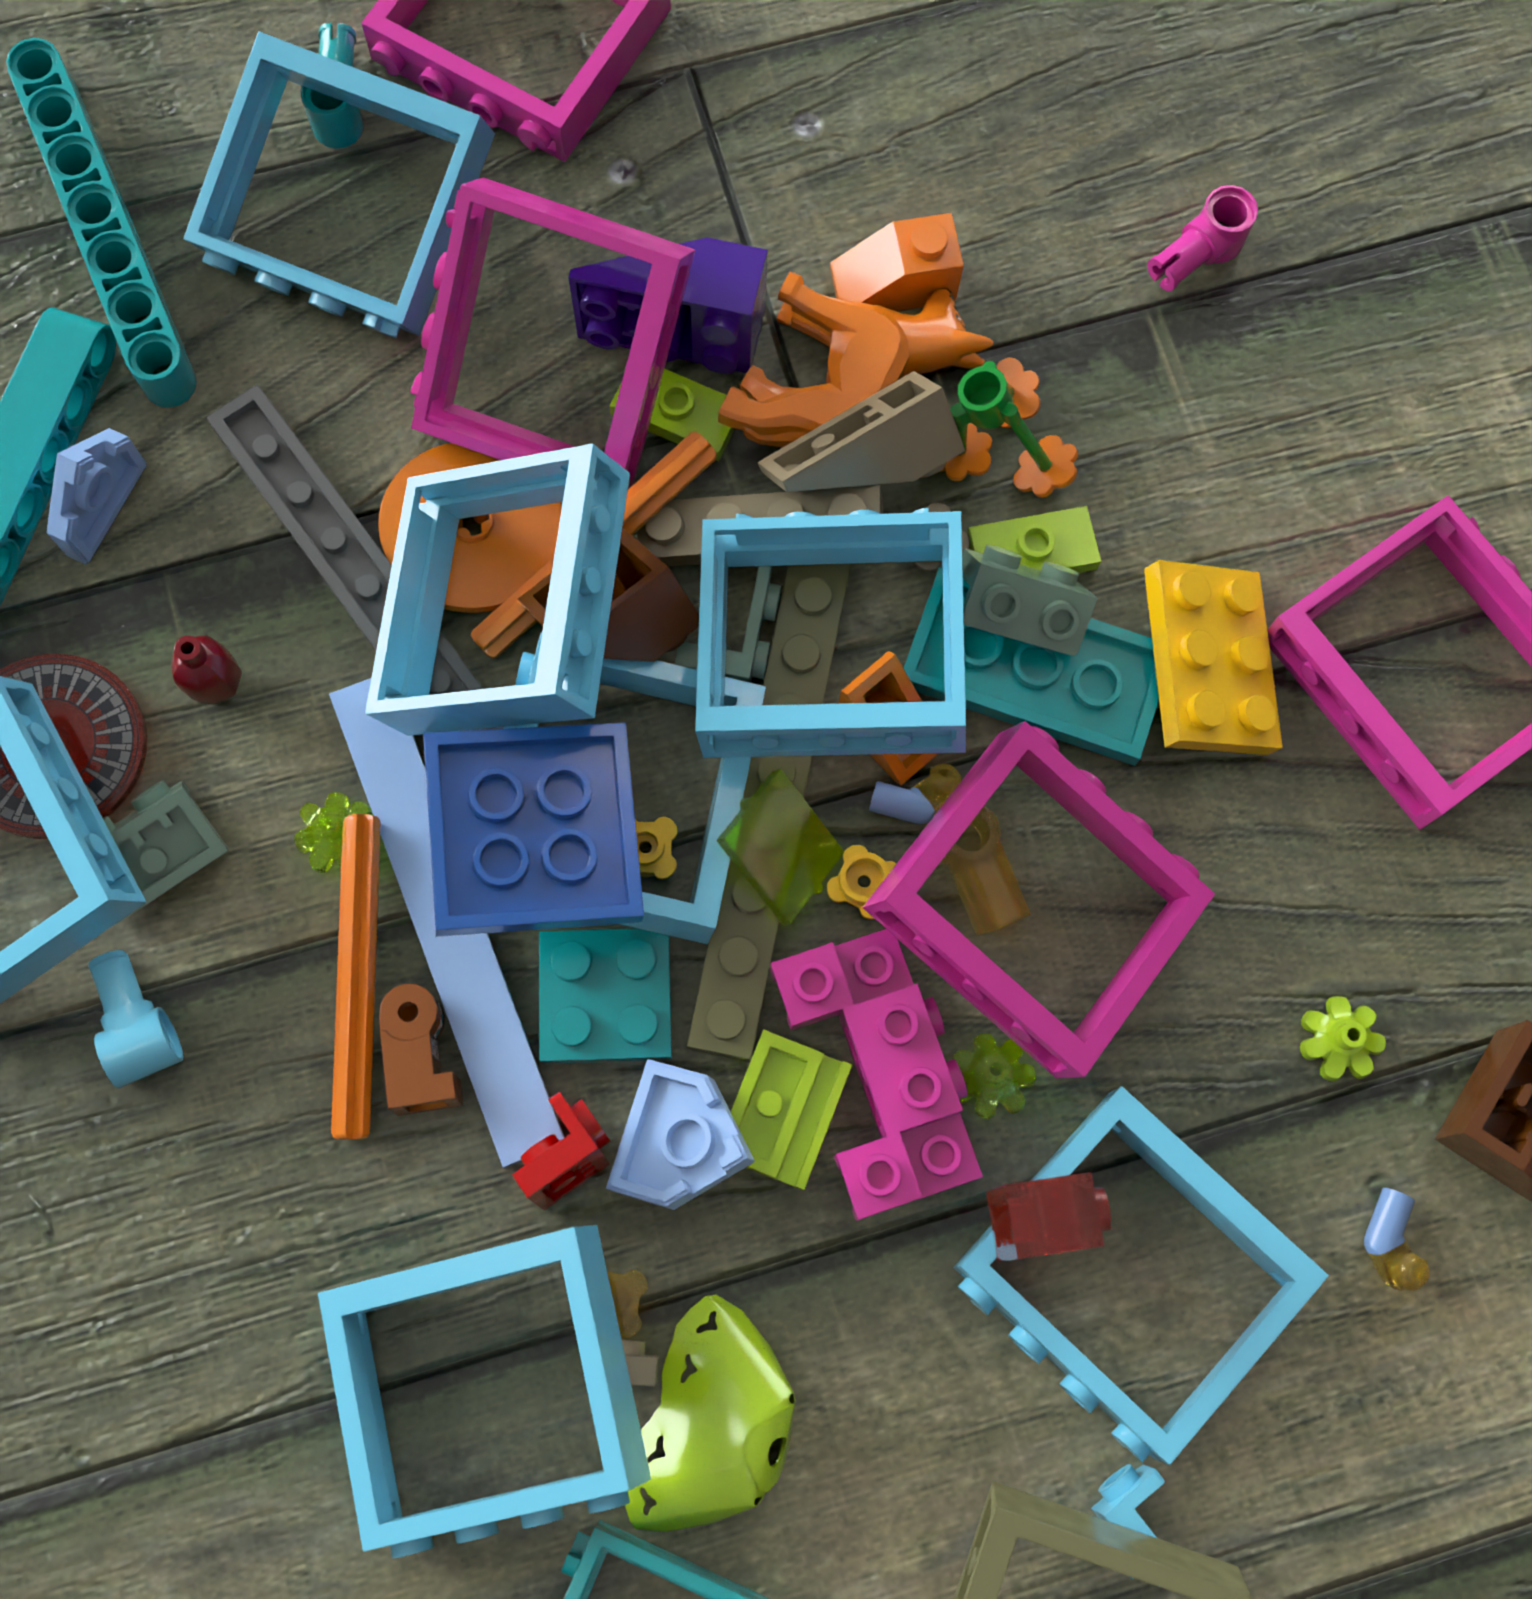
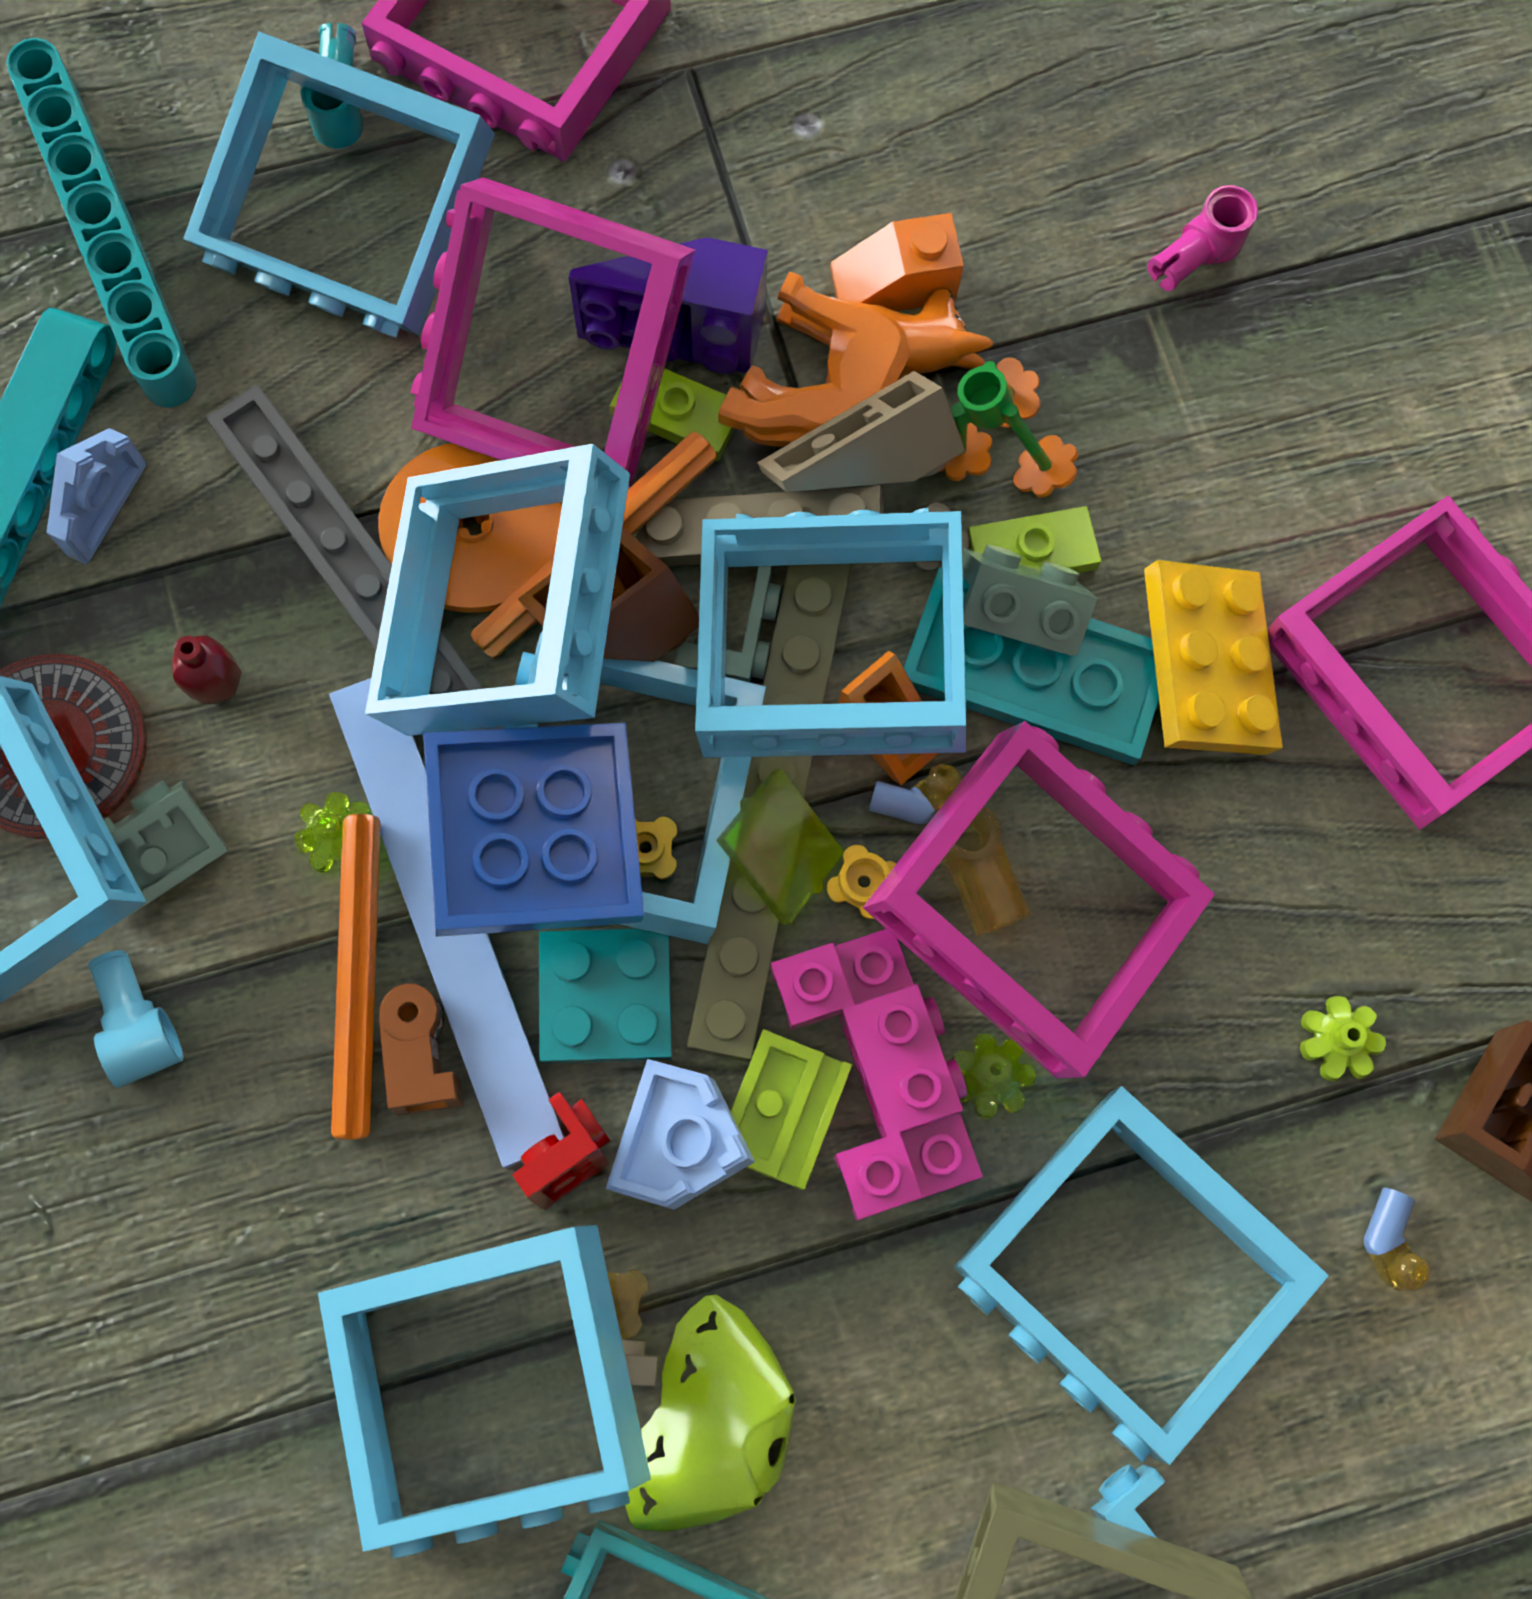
clear red brick [986,1172,1111,1262] -> none

